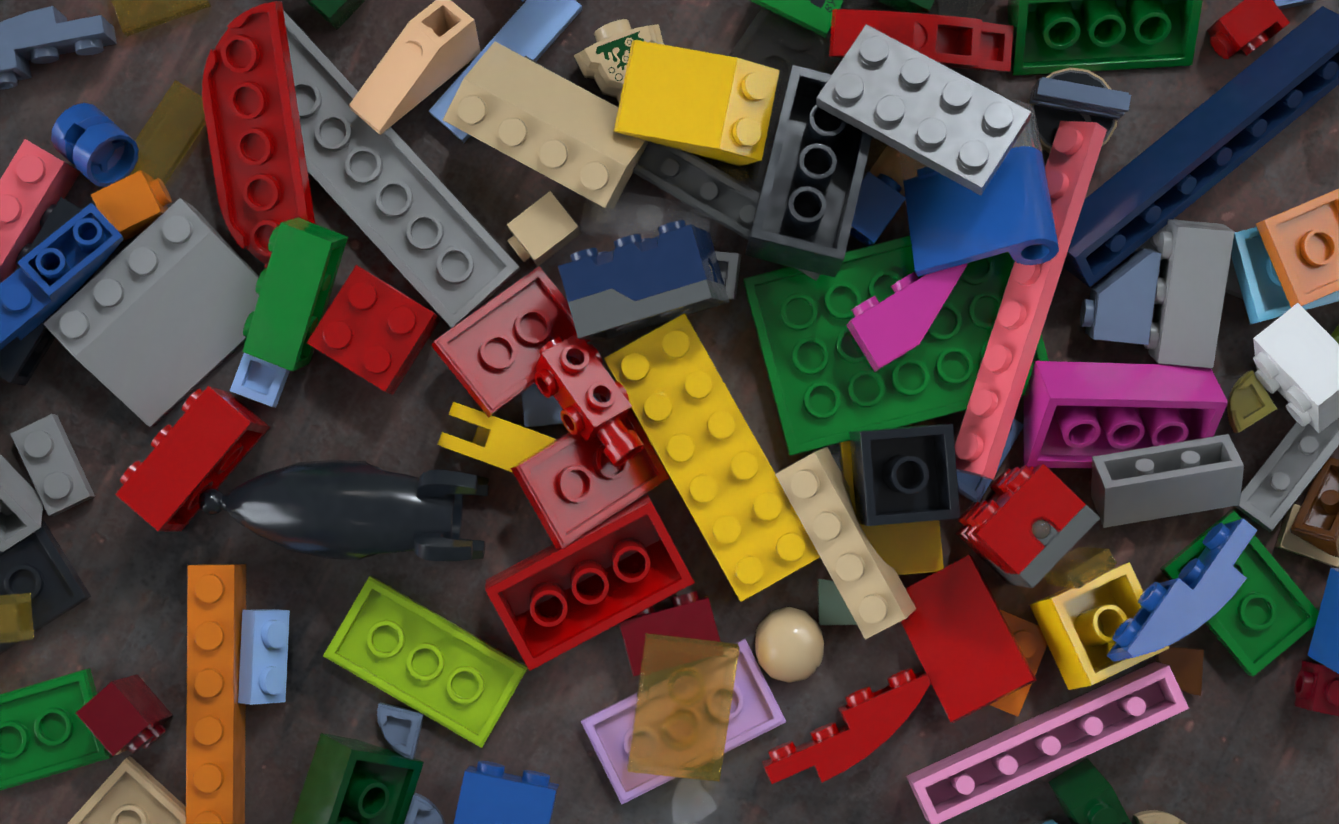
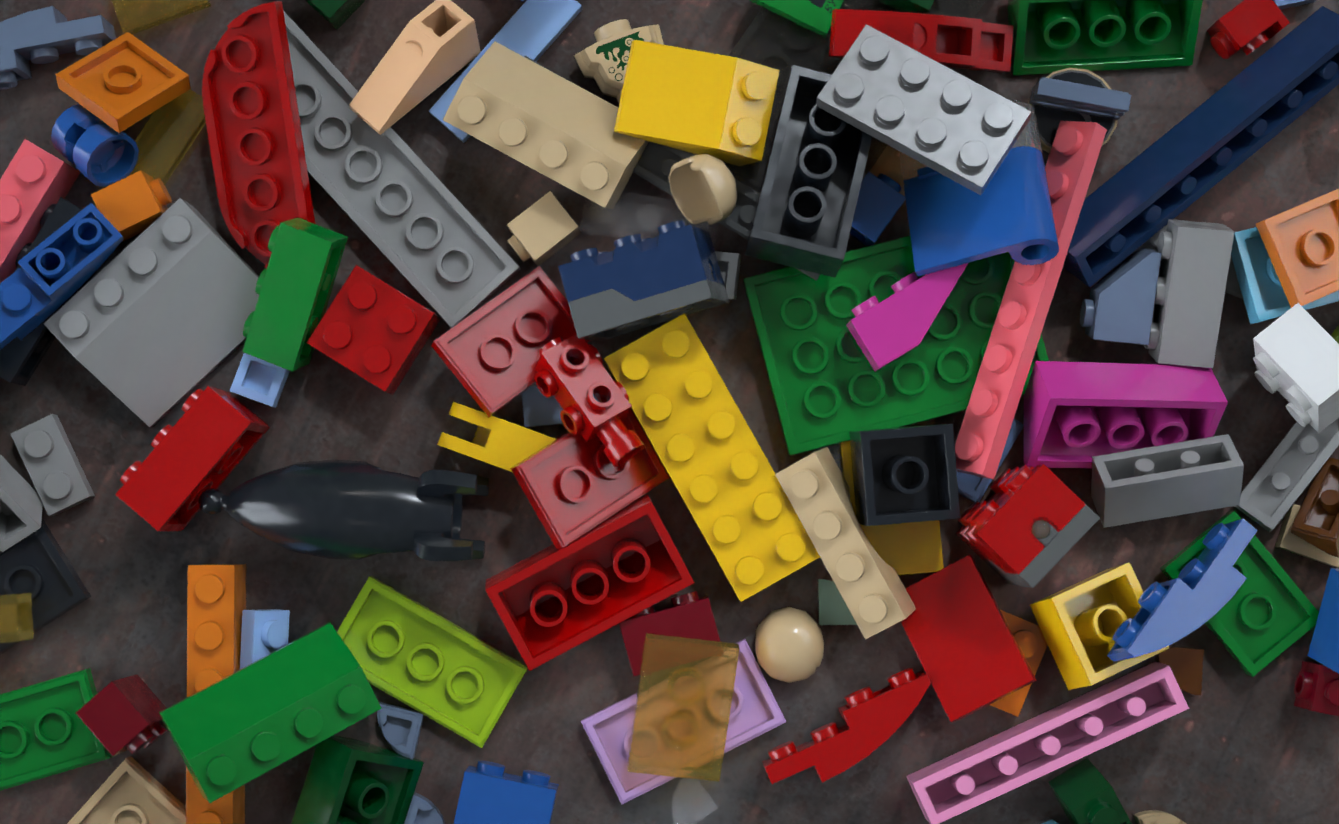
clear yellow tile [1044,547,1117,589] -> none
light yellow tile [1227,370,1277,433] -> none
none -> orange plate [55,32,191,133]
none -> green slope [159,622,382,803]
none -> tan hair [669,154,737,225]

